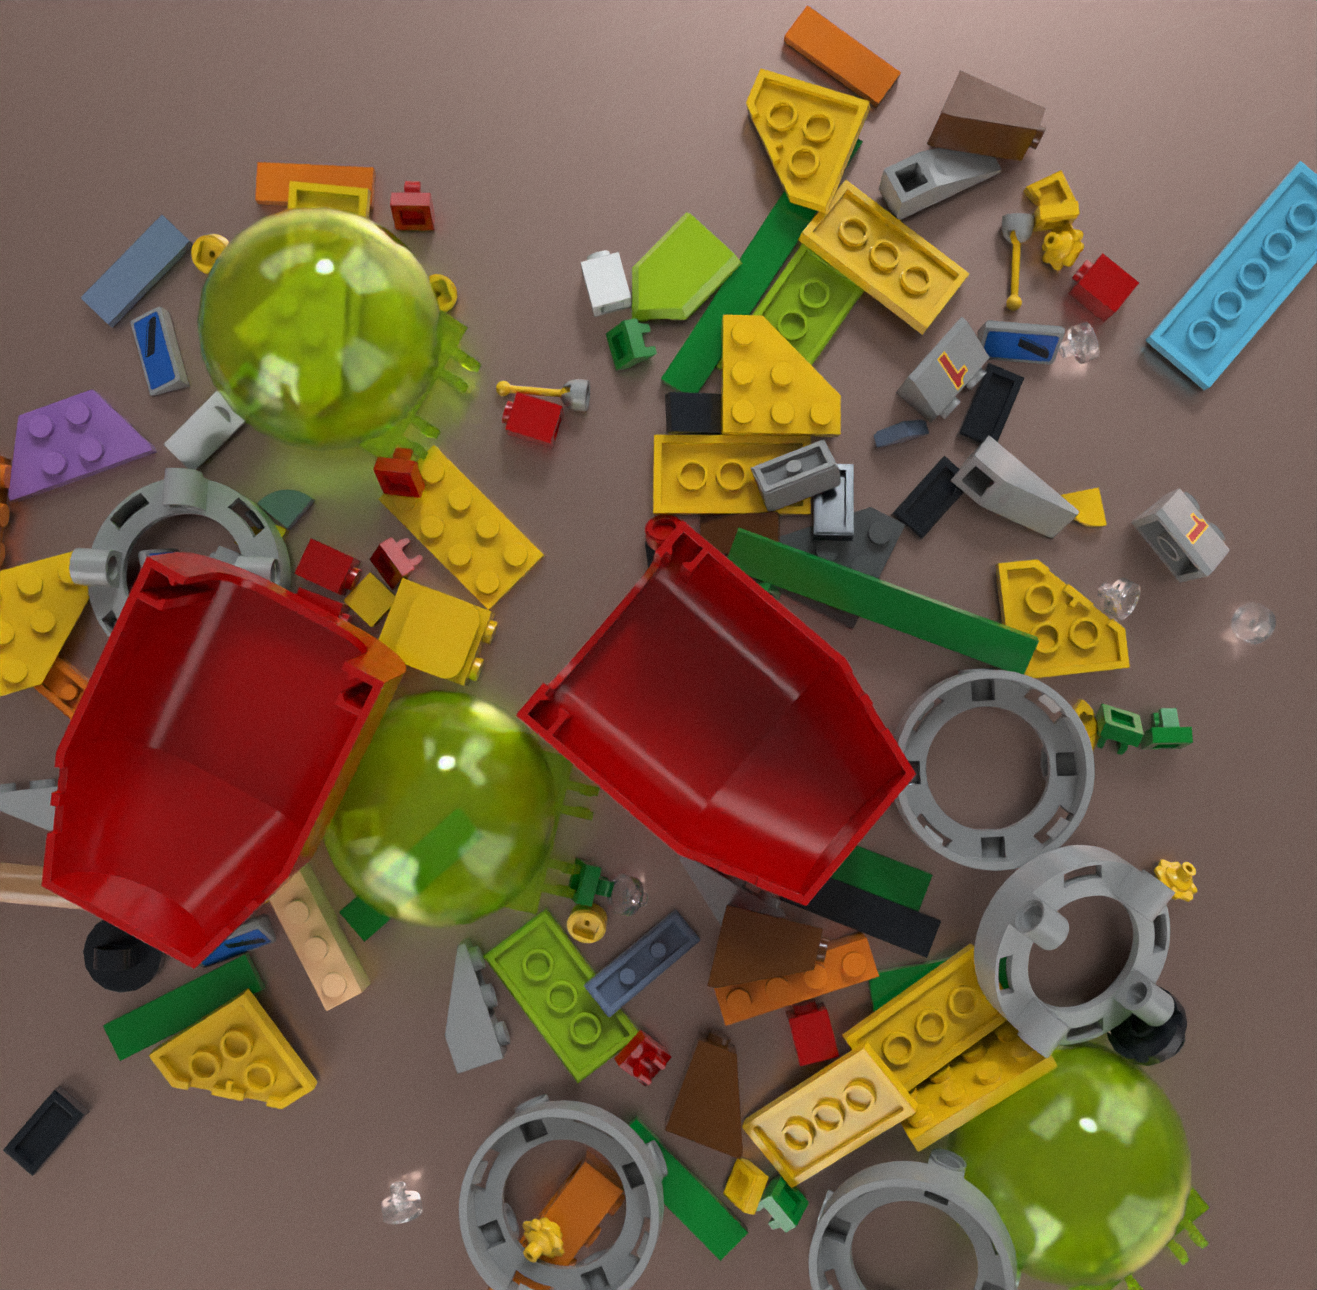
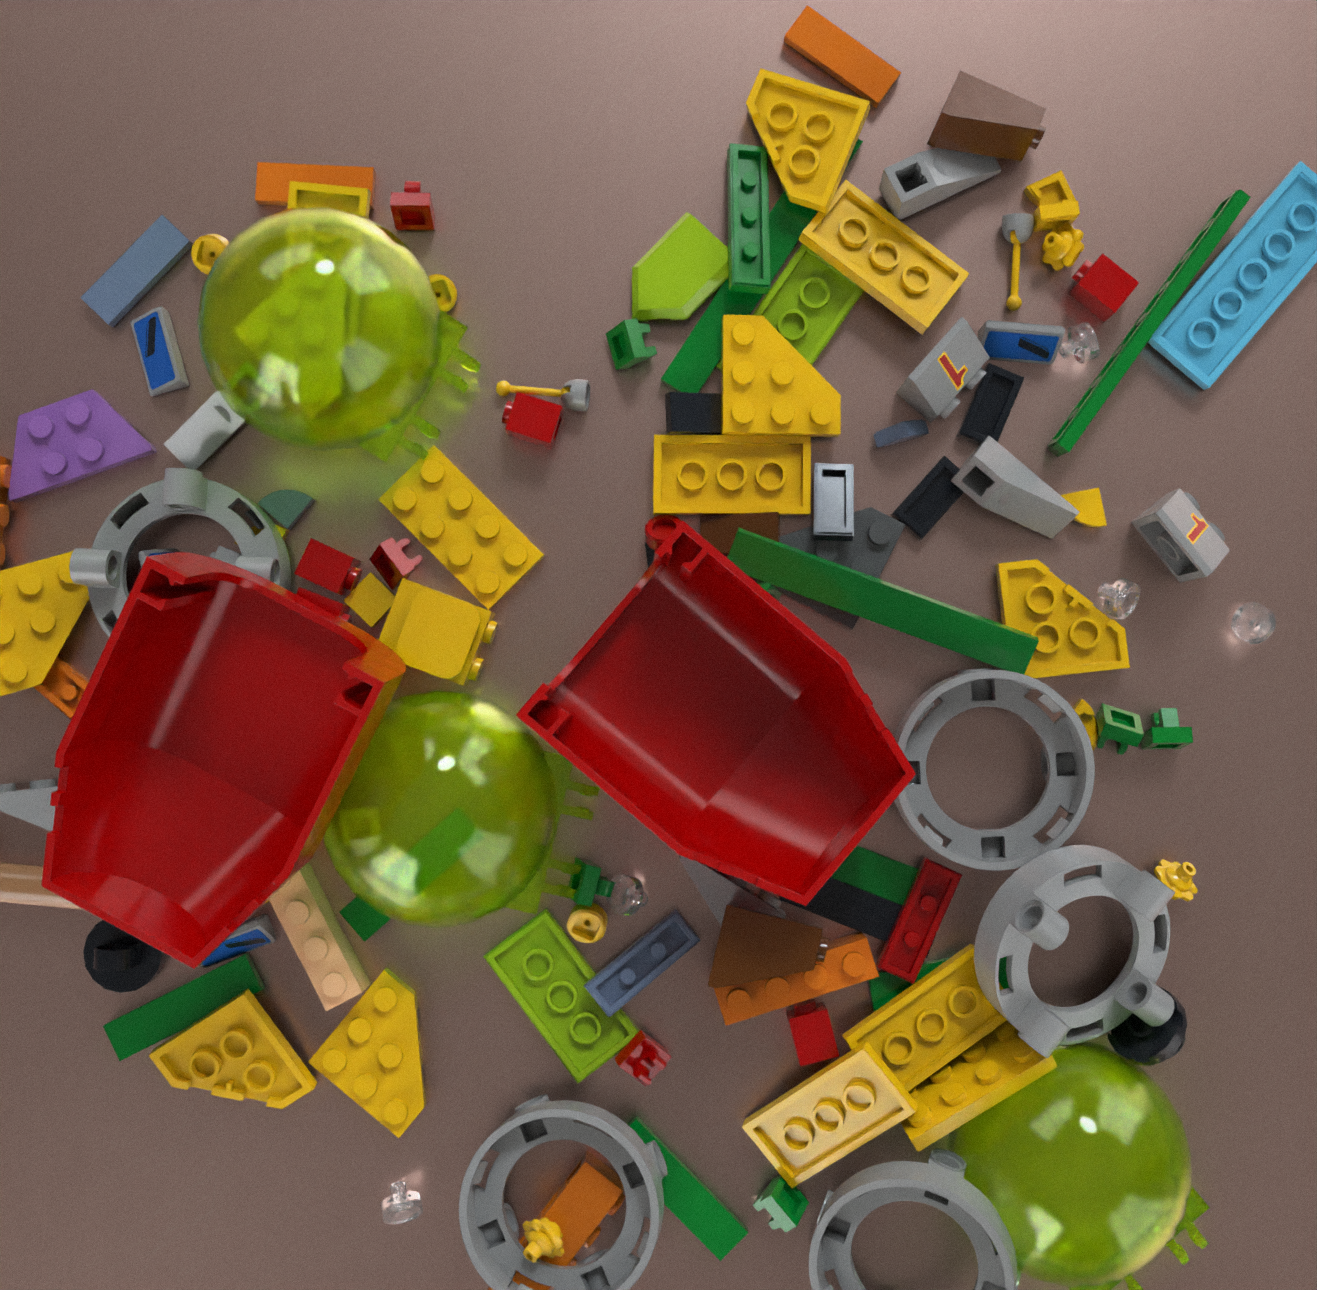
black tile [3,1086,90,1176] -> none
red tile [373,447,425,498] -> none
light grey slope [445,938,510,1074] -> none
white brick [581,250,632,317] -> none
reddish brown slope [665,1030,743,1159] -> none
yellow tile [723,1158,769,1215] -> none
light grey slope [751,439,841,512] -> none
none -> yellow plate [308,967,427,1138]
none -> green tile [727,143,771,294]
none -> red tile [876,857,963,984]
none -> green tile [1047,189,1251,457]

